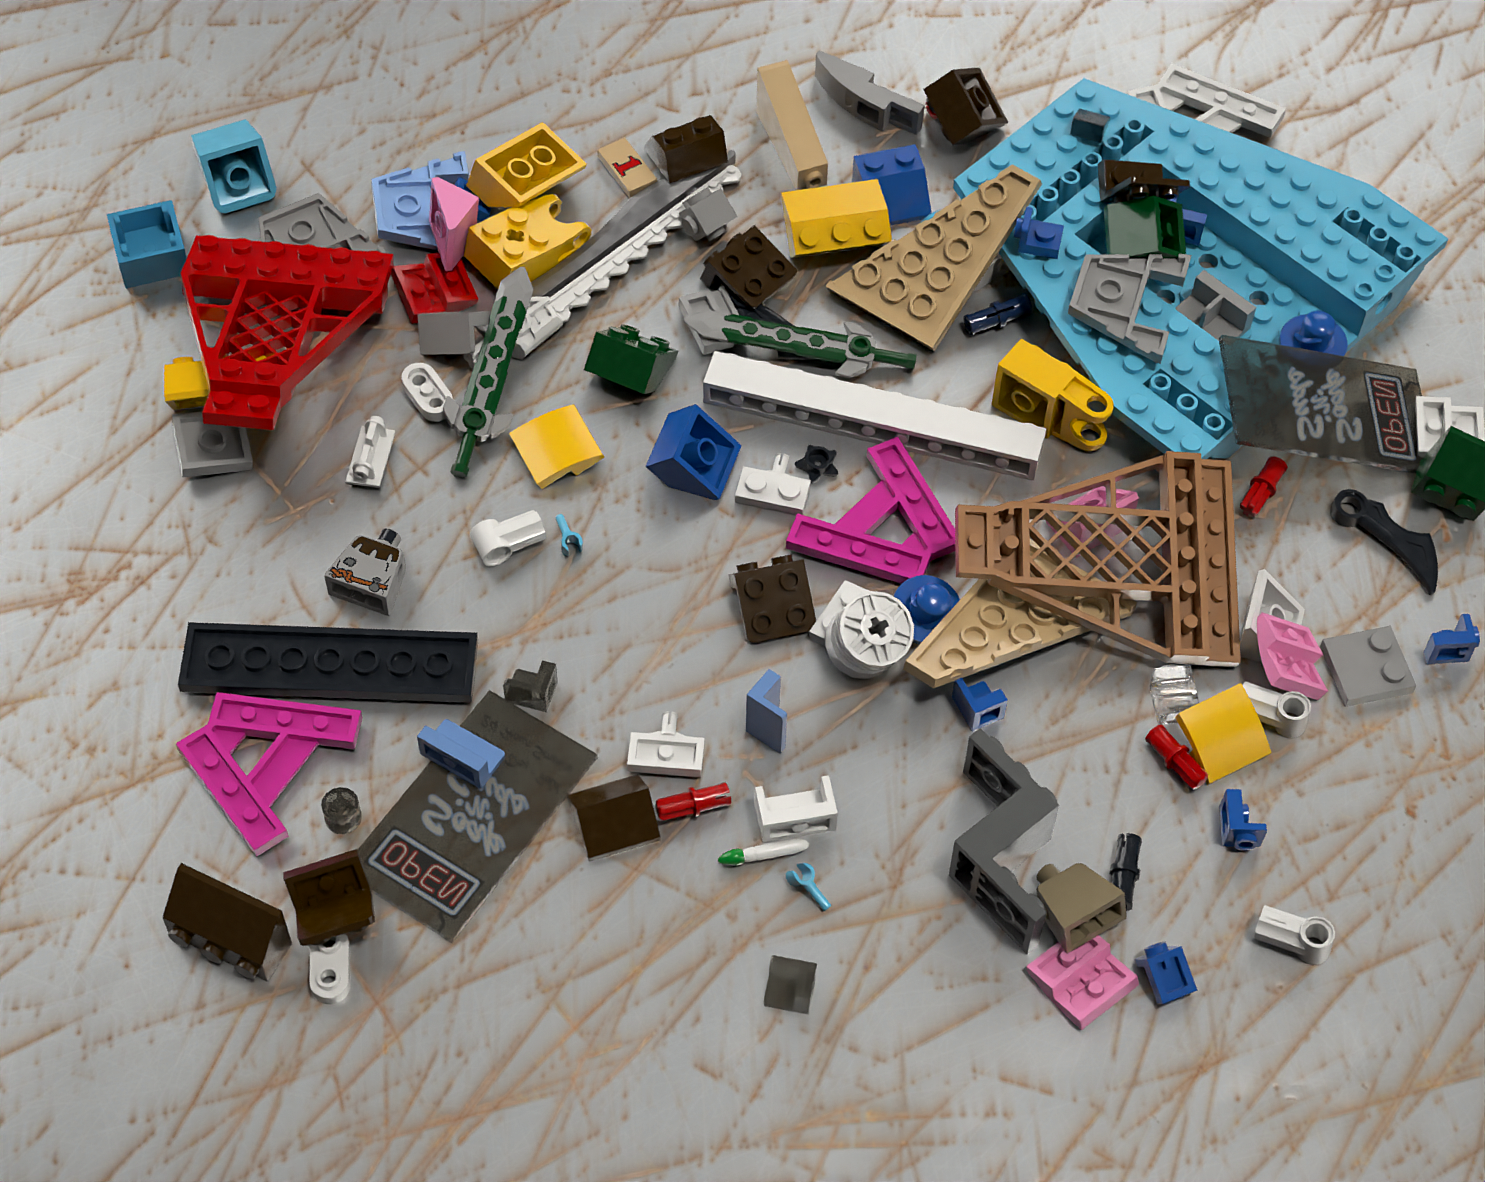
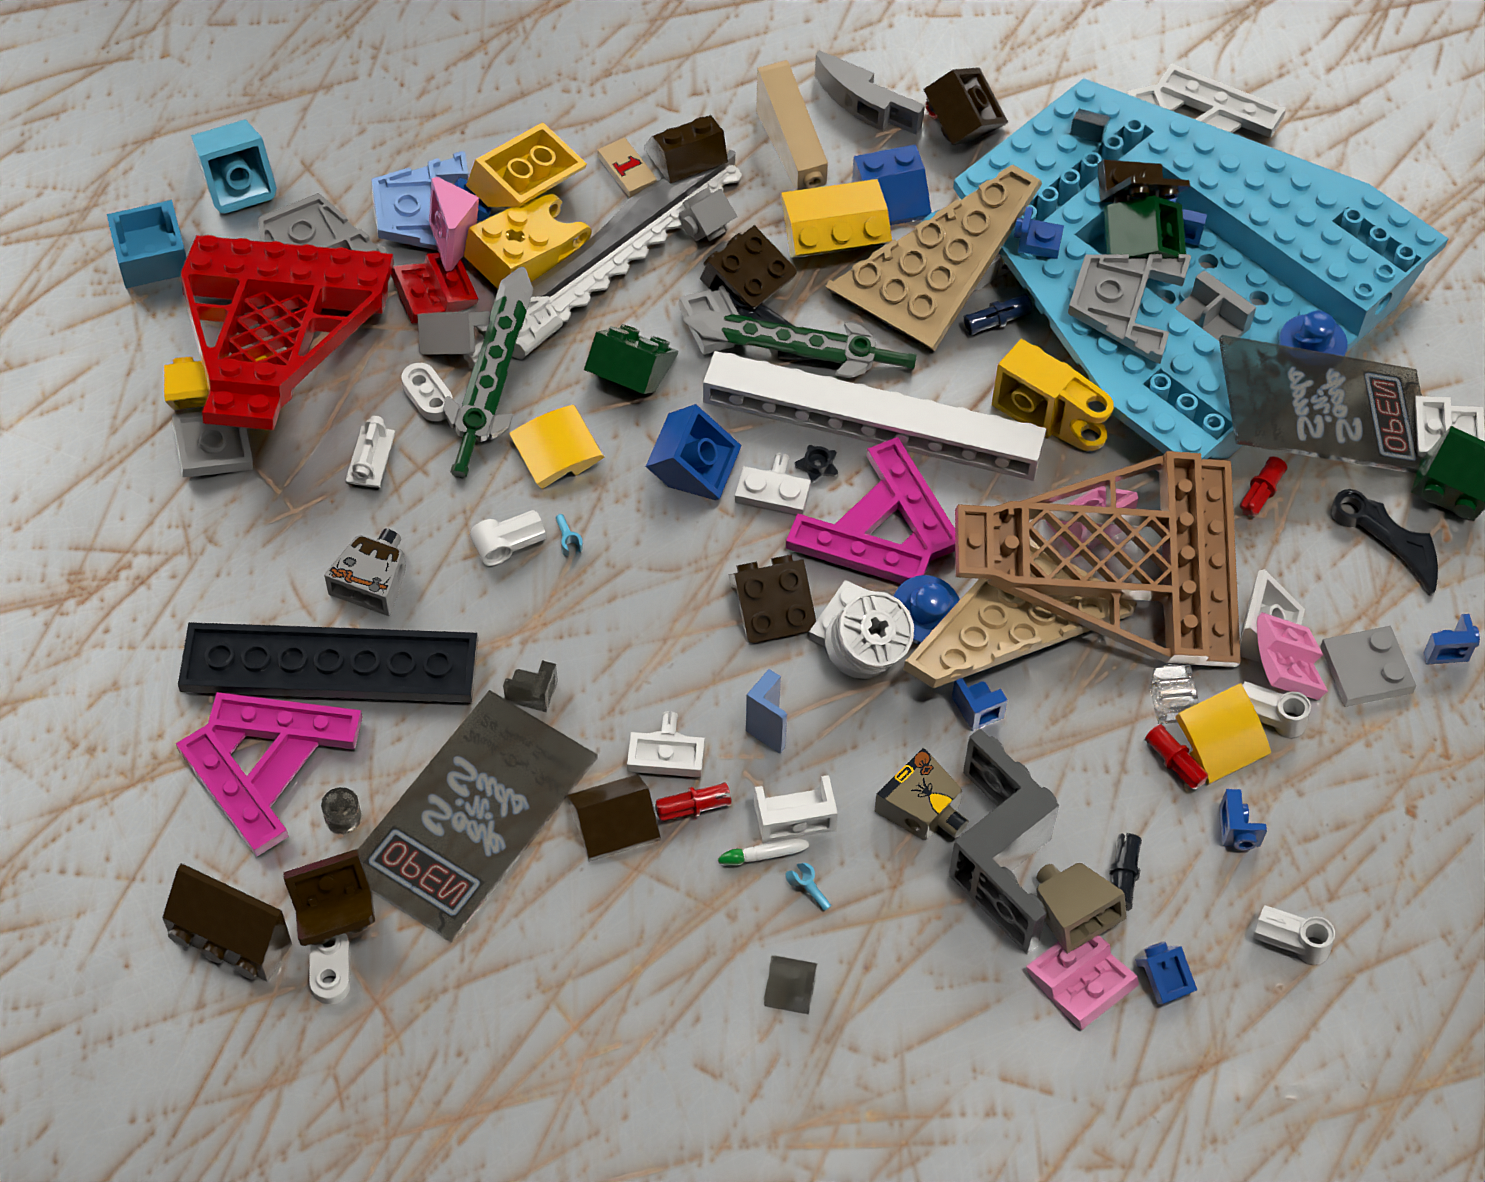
medium blue panel [417,719,505,789] -> none
none -> dark tan torso [875,748,969,840]

